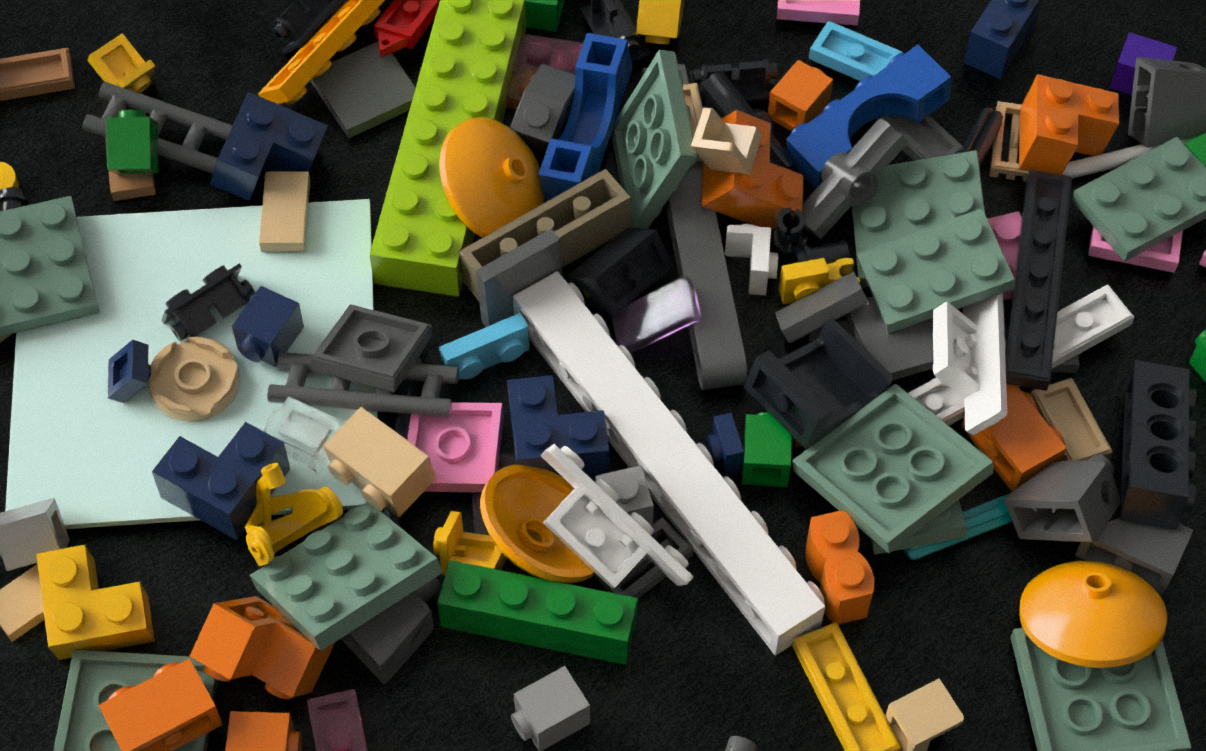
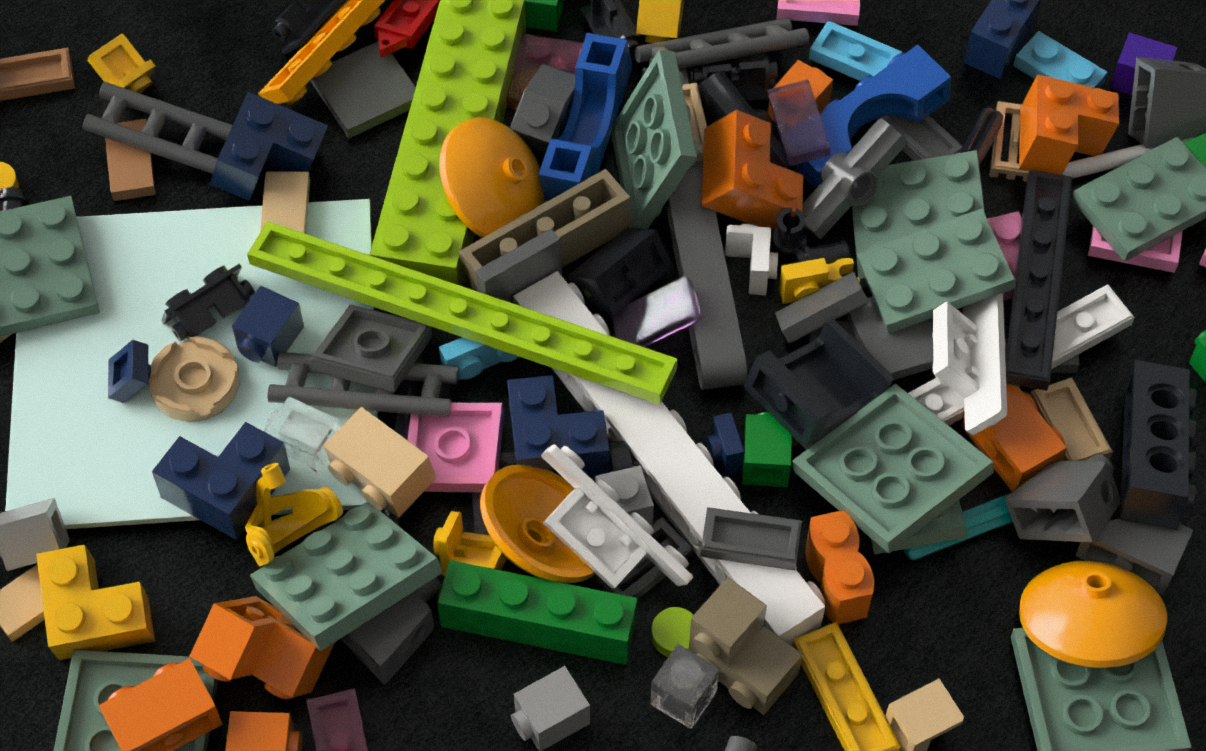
green brick [106,110,159,174] -> none
tan panel [691,107,762,175] -> none
none -> lime plate [247,221,677,405]
none -> black tile [608,440,633,473]
none -> dark grey bar [634,18,809,69]
none -> clear brick [650,644,720,729]
none -> lime tile [651,607,694,658]
none -> dark tan brick [688,577,803,715]
none -> dark grey tile [700,507,802,571]
none -> clear purple tile [767,79,831,166]
none -> medium azure plate [1013,31,1108,88]

